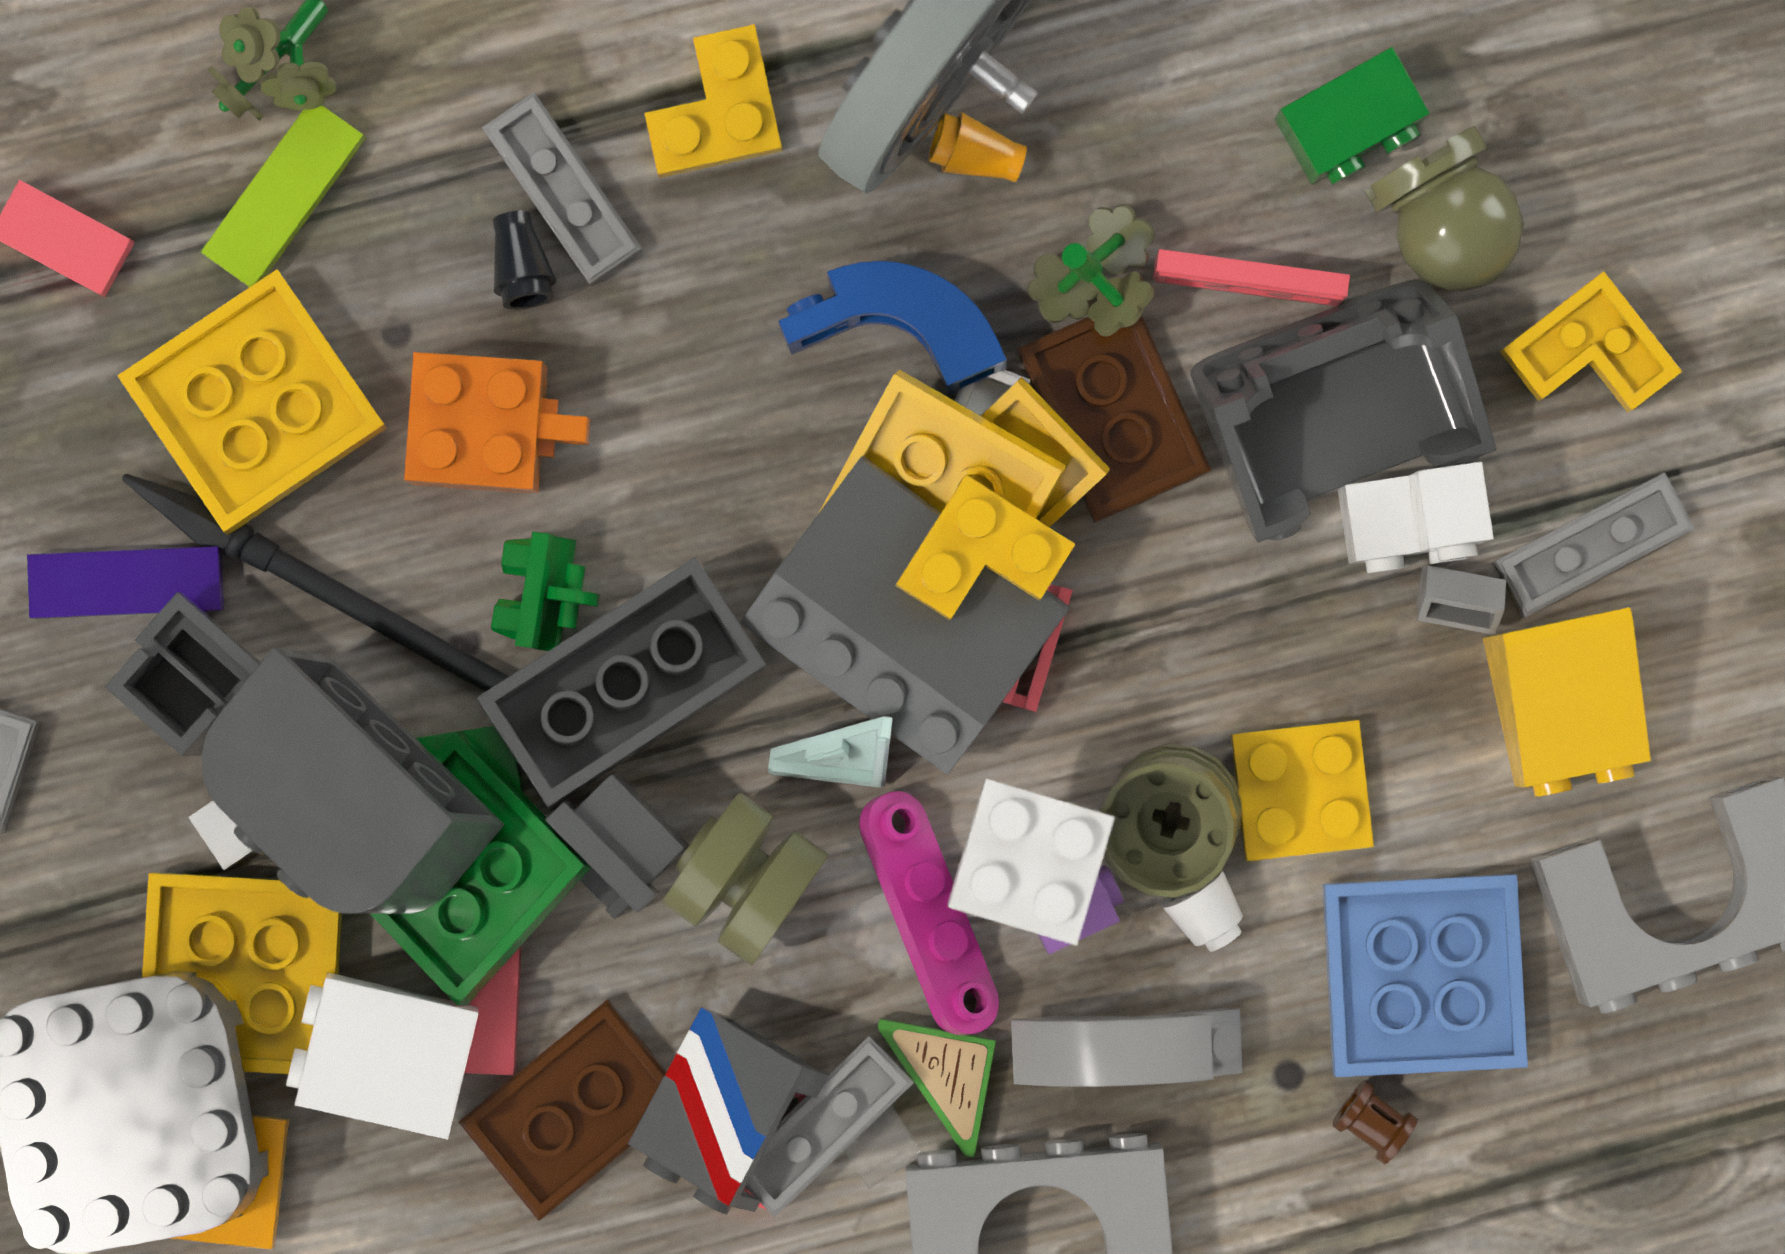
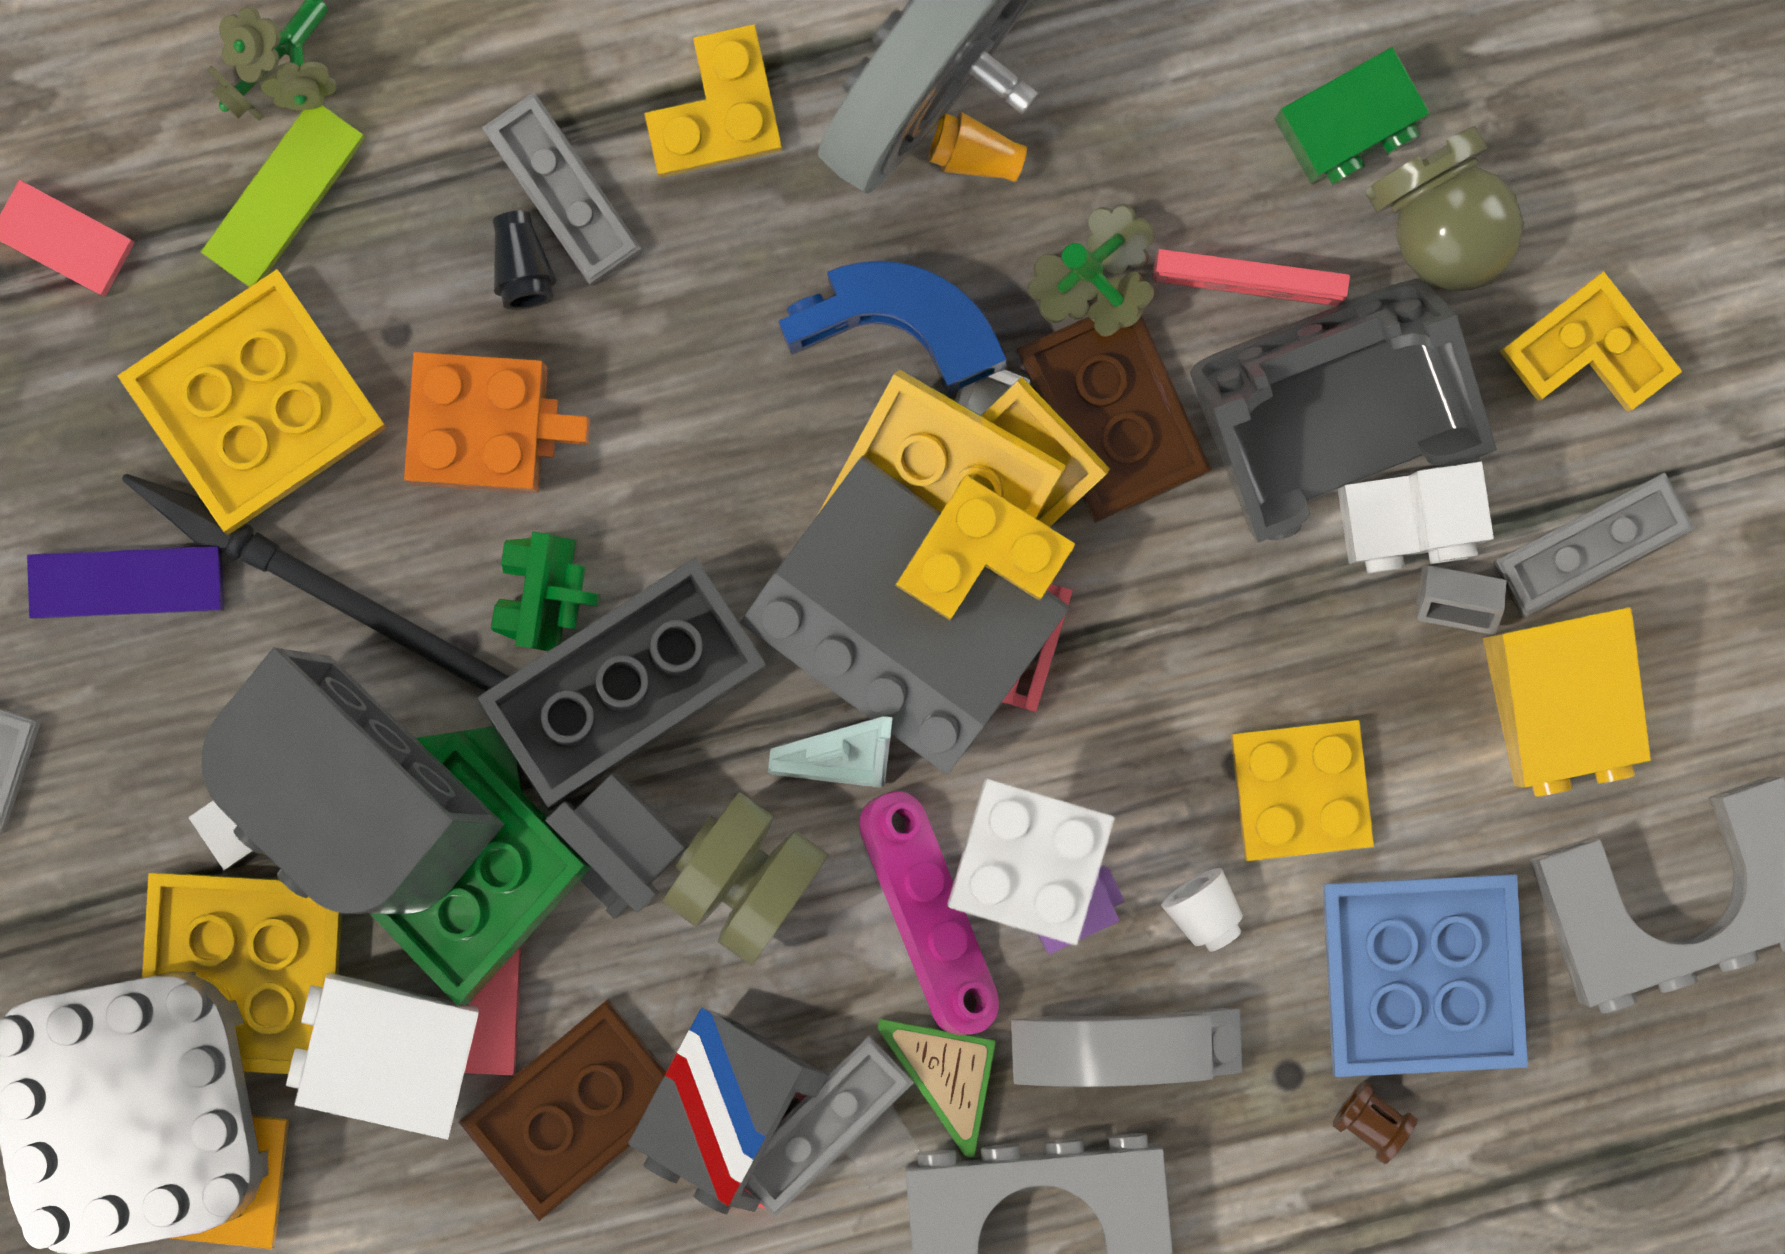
dark grey plate [105,592,261,756] -> none
olive wheel [1100,744,1242,898] -> none

